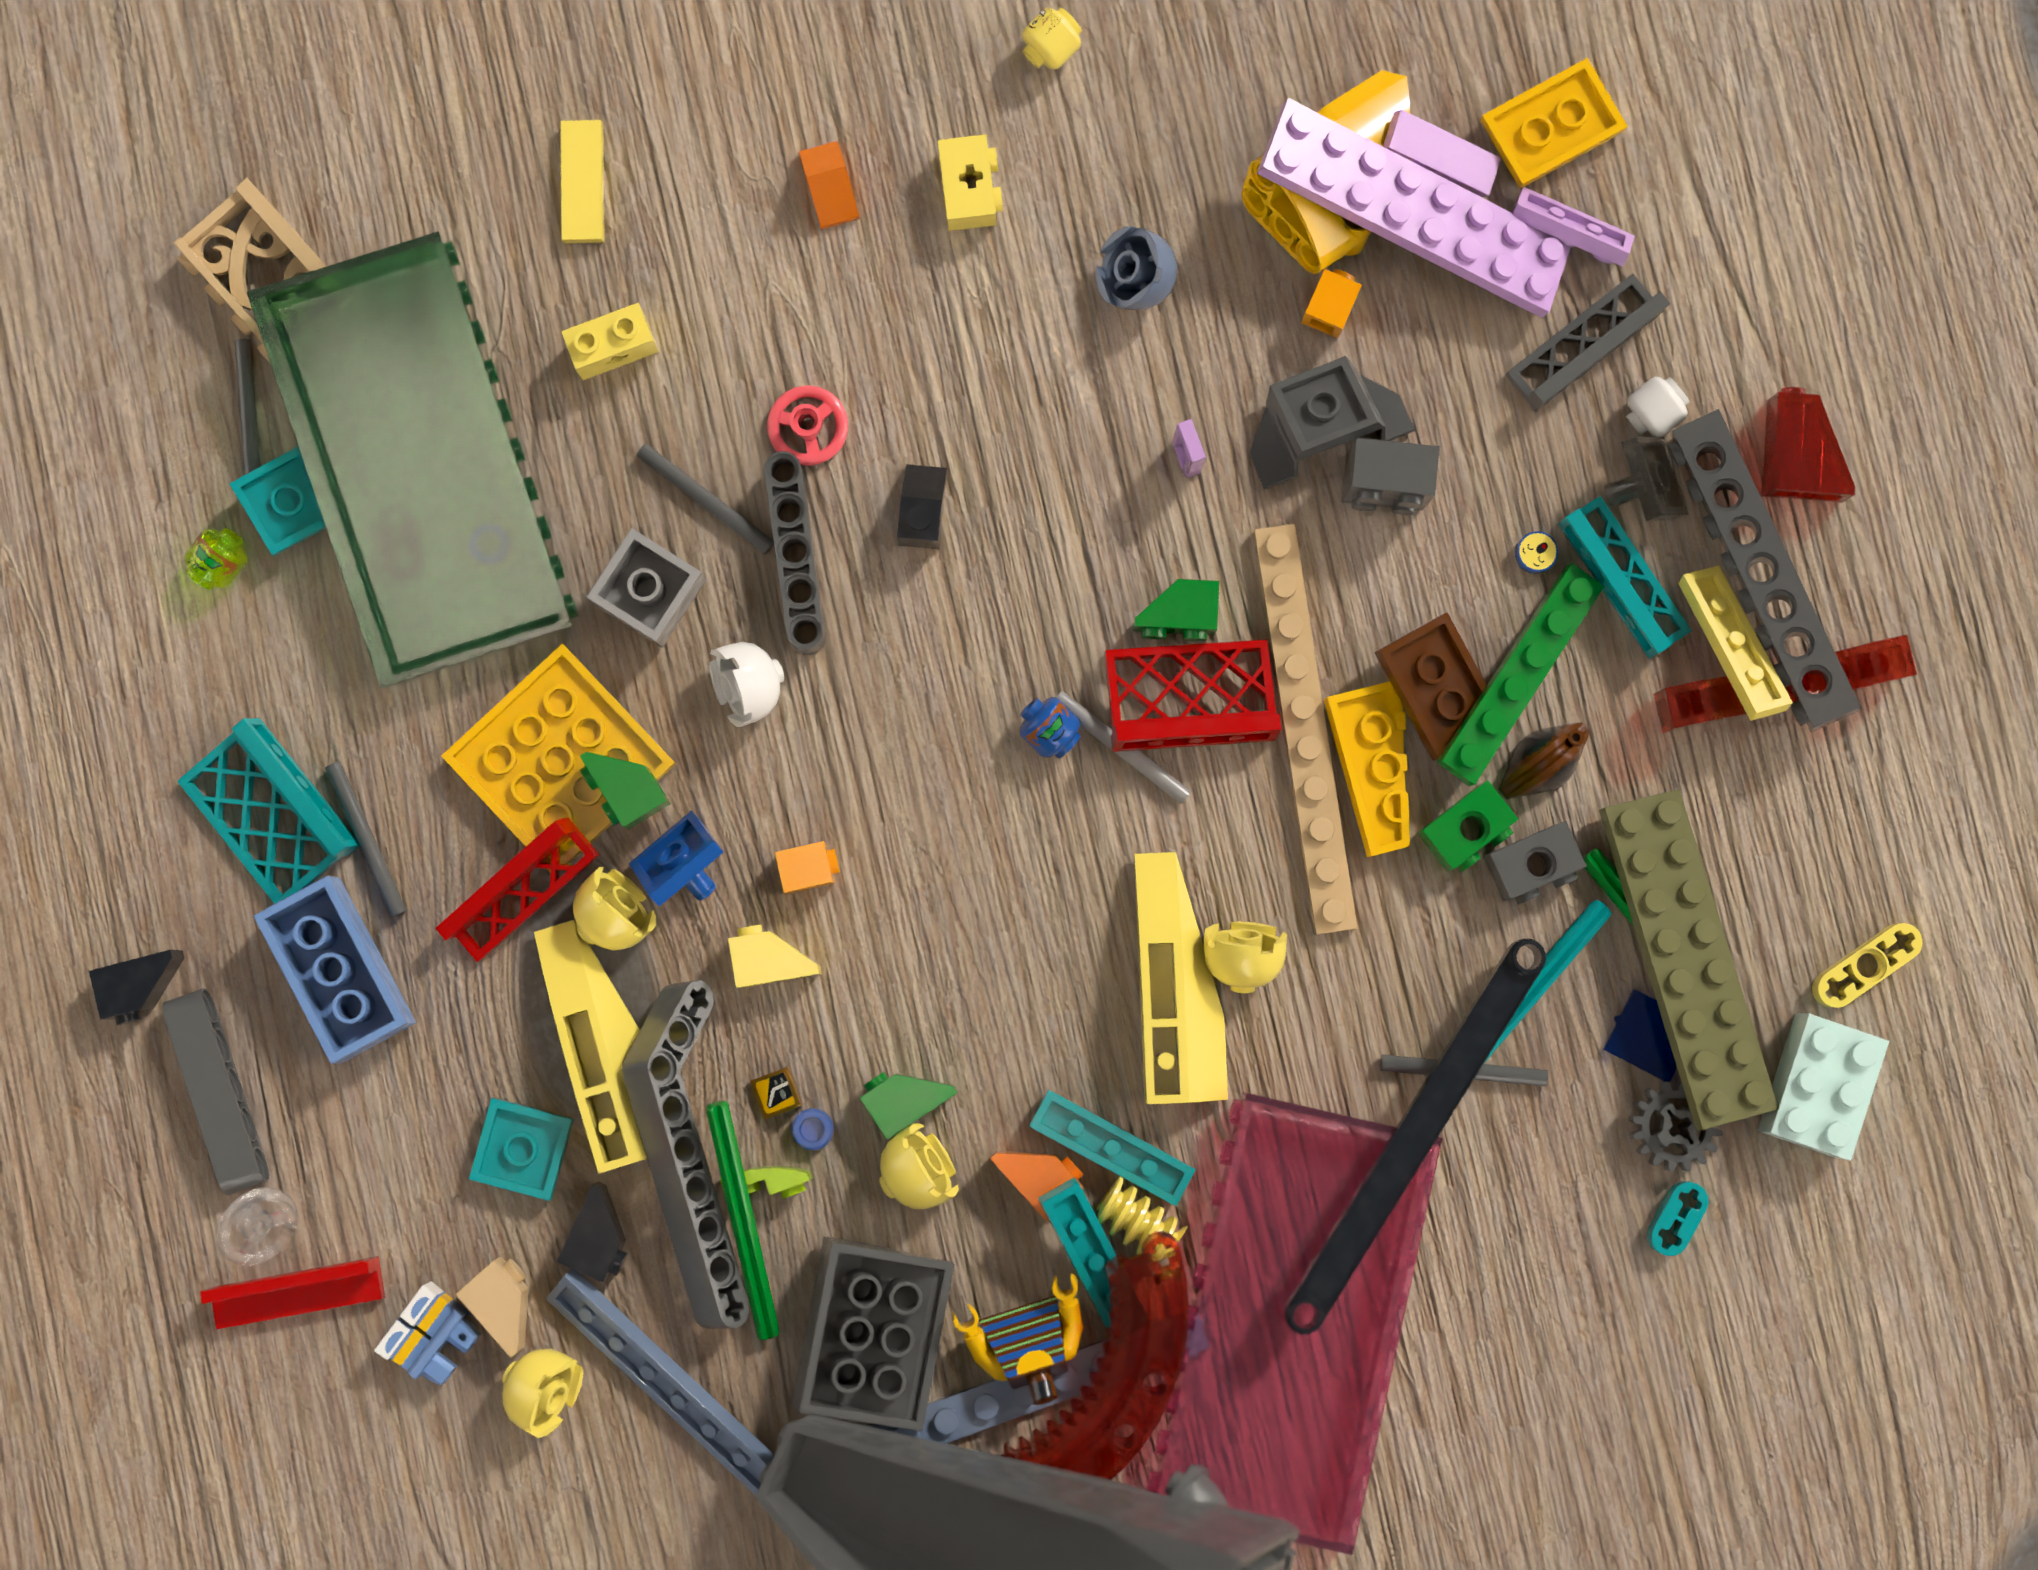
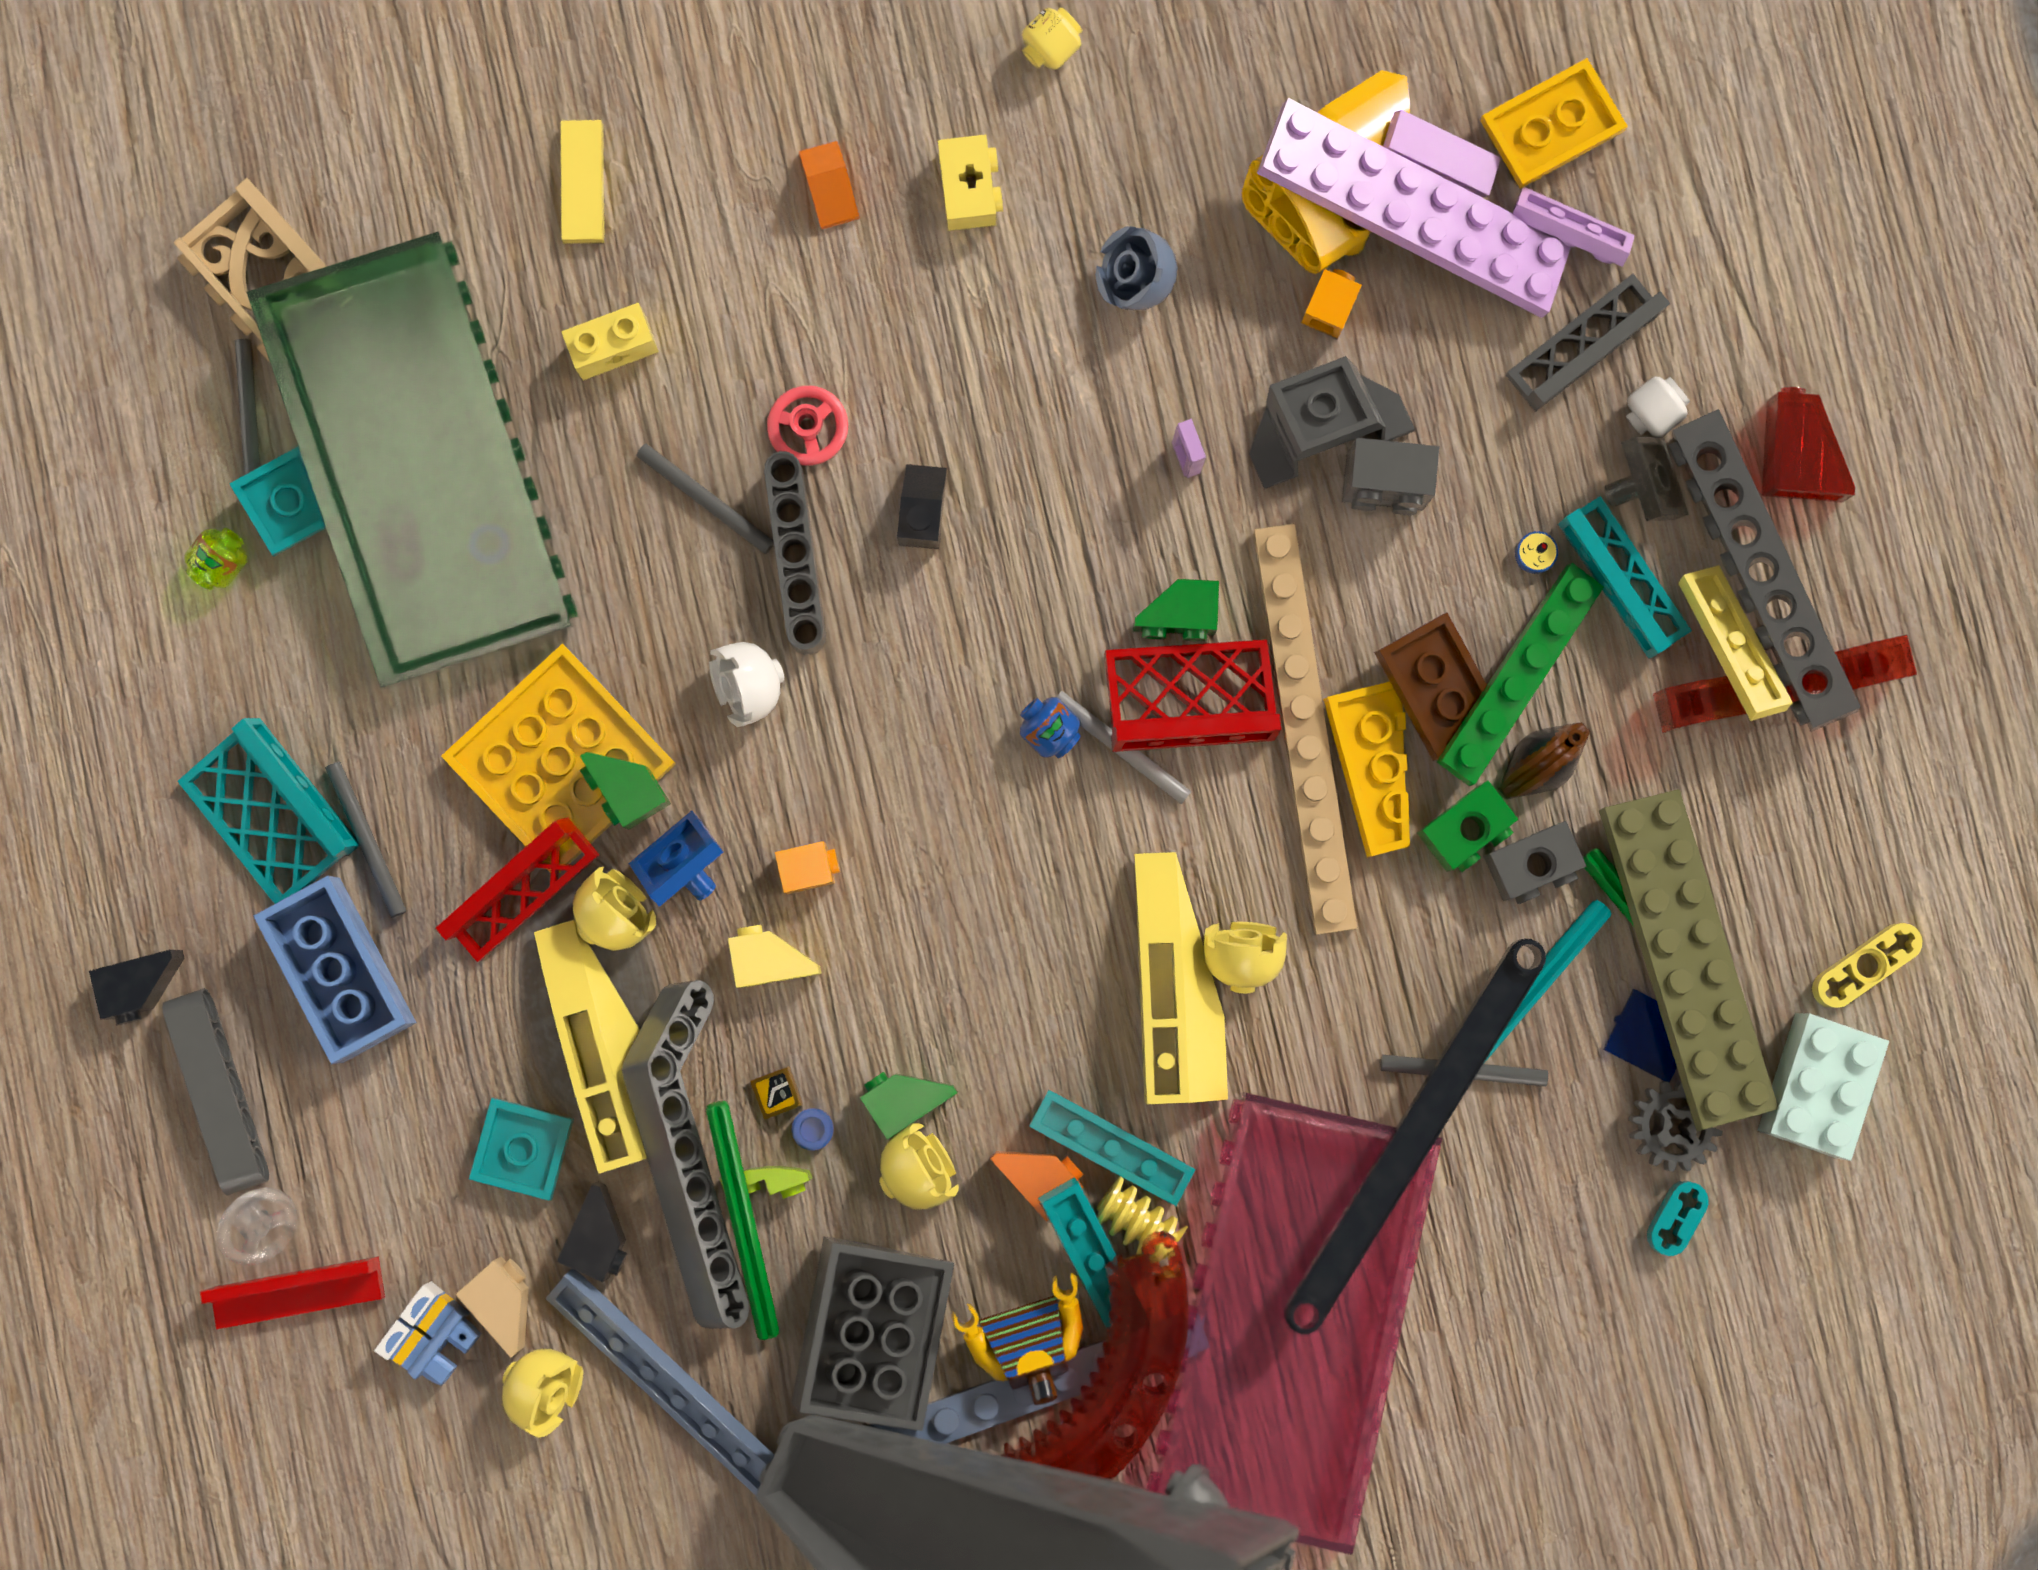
light grey brick [586,528,707,648] -> none

